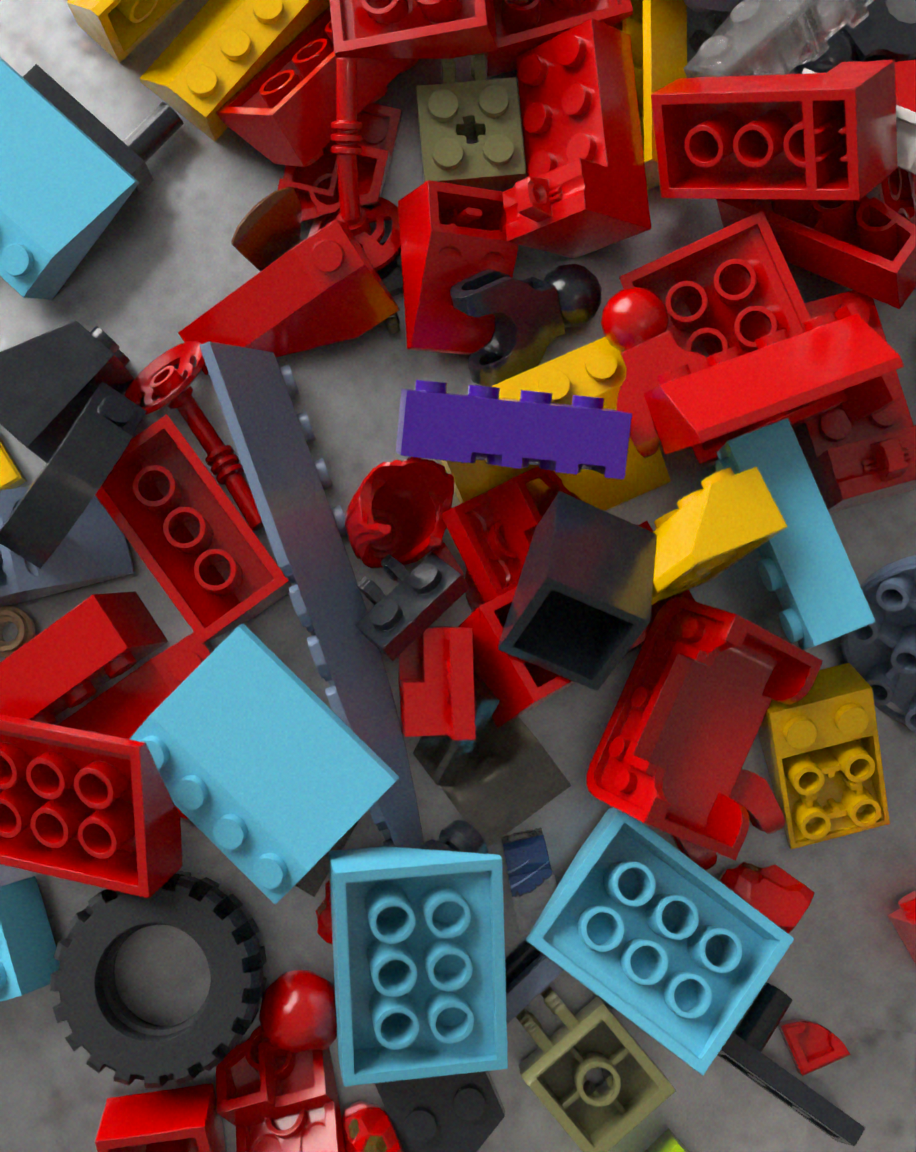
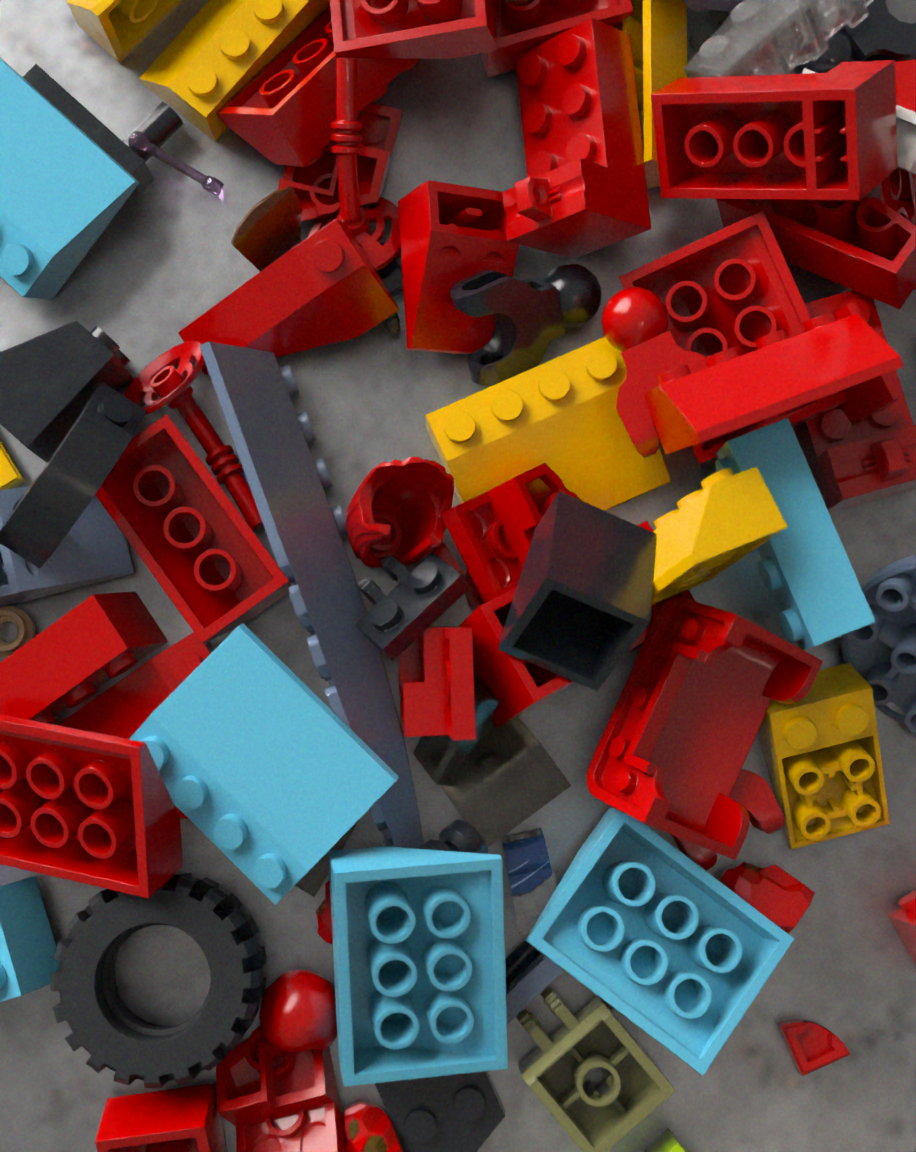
dark purple wedge [396,380,632,480] -> none
olive hinge [416,53,526,192] -> none
black piece [717,983,865,1147] -> none
none -> clear purple hinge [128,131,224,195]

